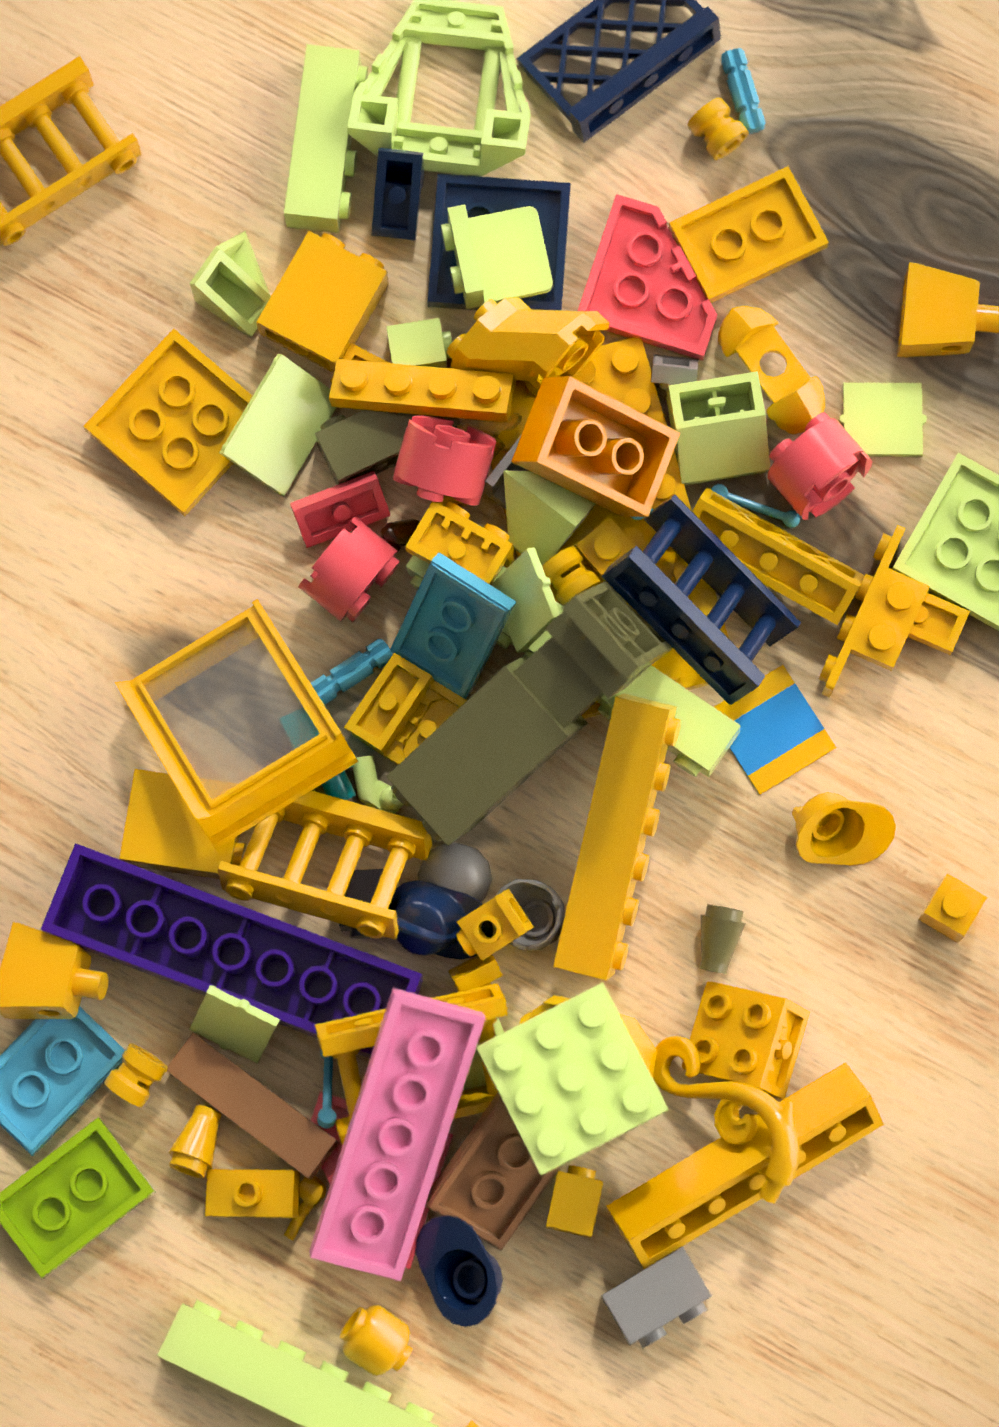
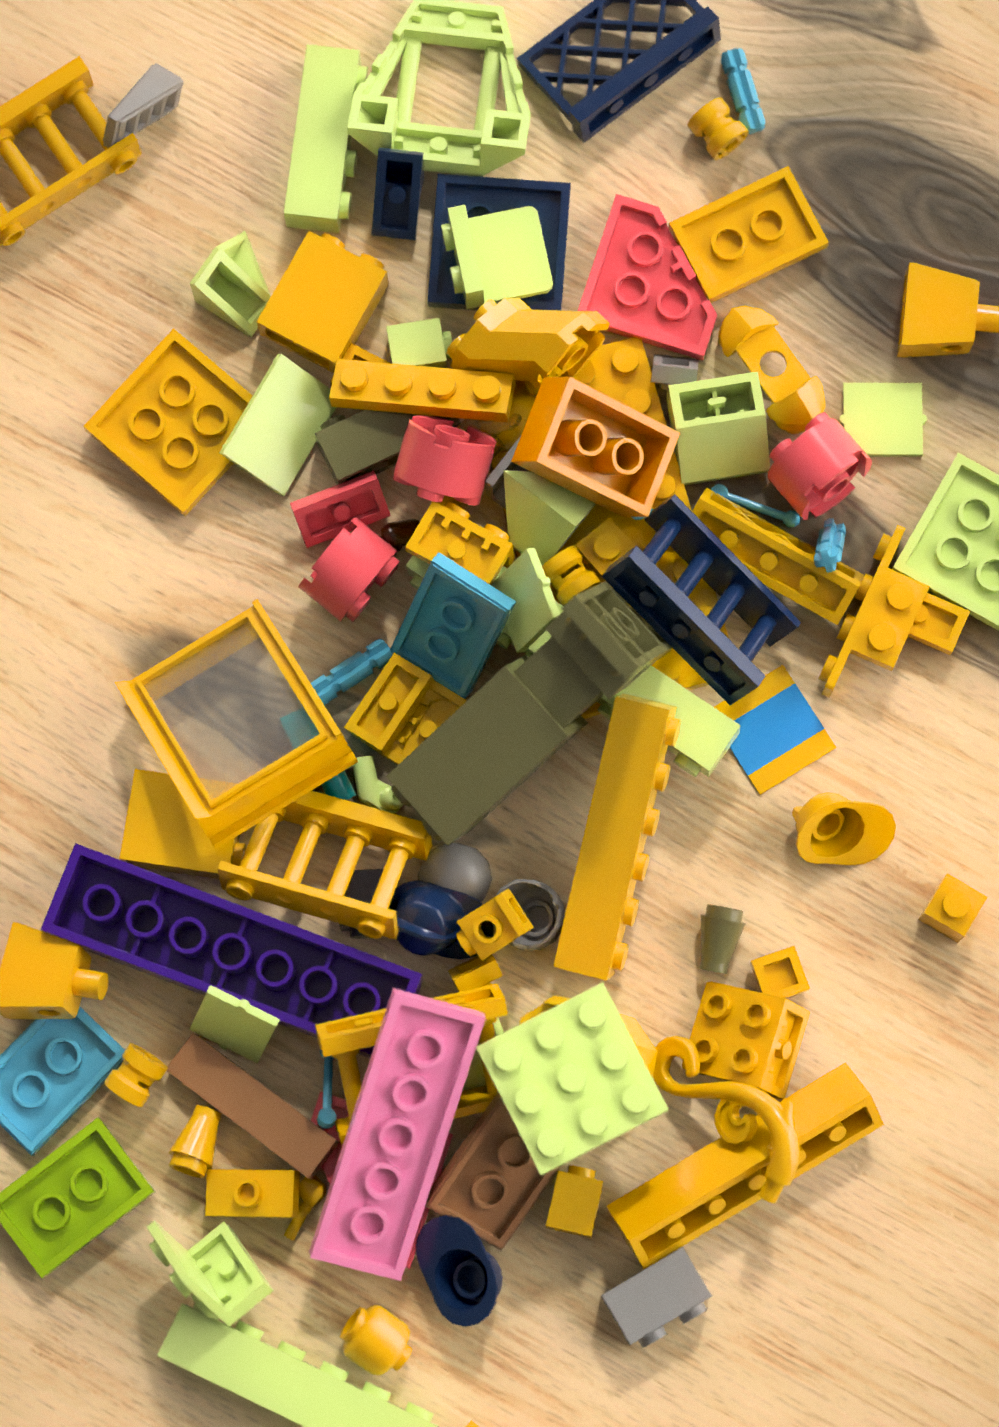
none -> light grey slope [103,63,184,148]
none -> yellowish green bracket [147,1220,273,1327]
none -> yellow plate [750,945,810,999]
none -> medium azure axle [814,518,846,573]

